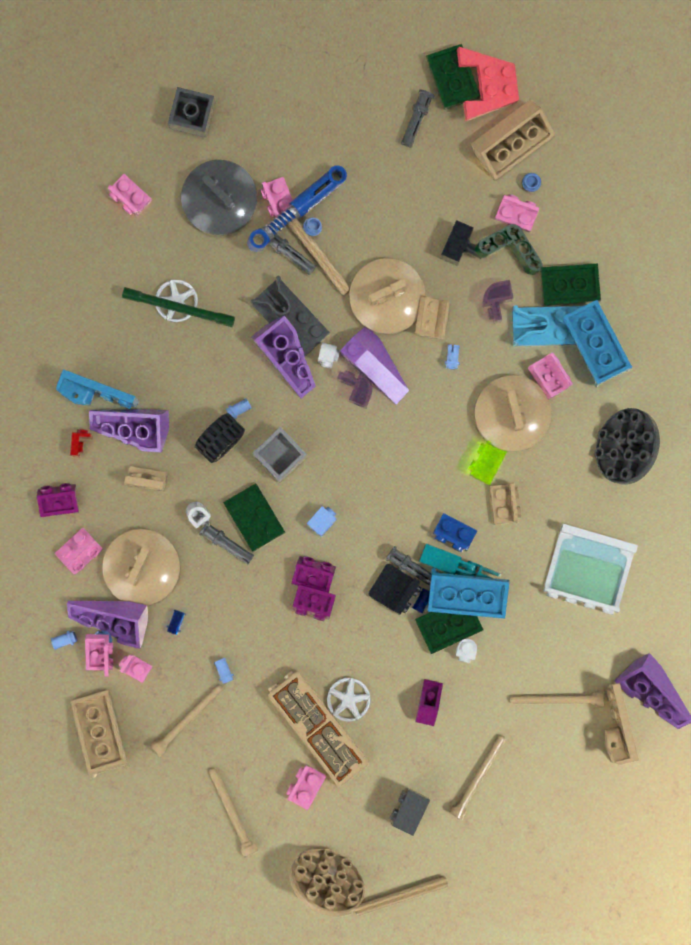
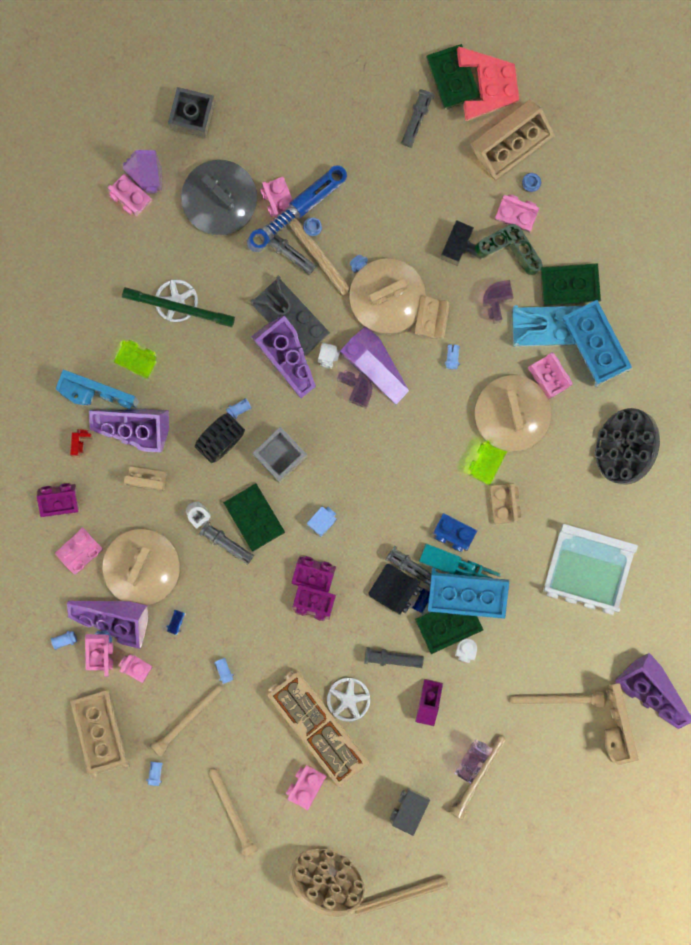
none -> clear neon green bracket [114,340,158,380]
none -> medium lavender wedge [123,150,162,193]
none -> light blue pin [146,761,163,786]
none -> medium blue plate [350,255,368,272]
none -> dark grey pin [364,647,424,668]
none -> clear purple brick [454,739,493,784]

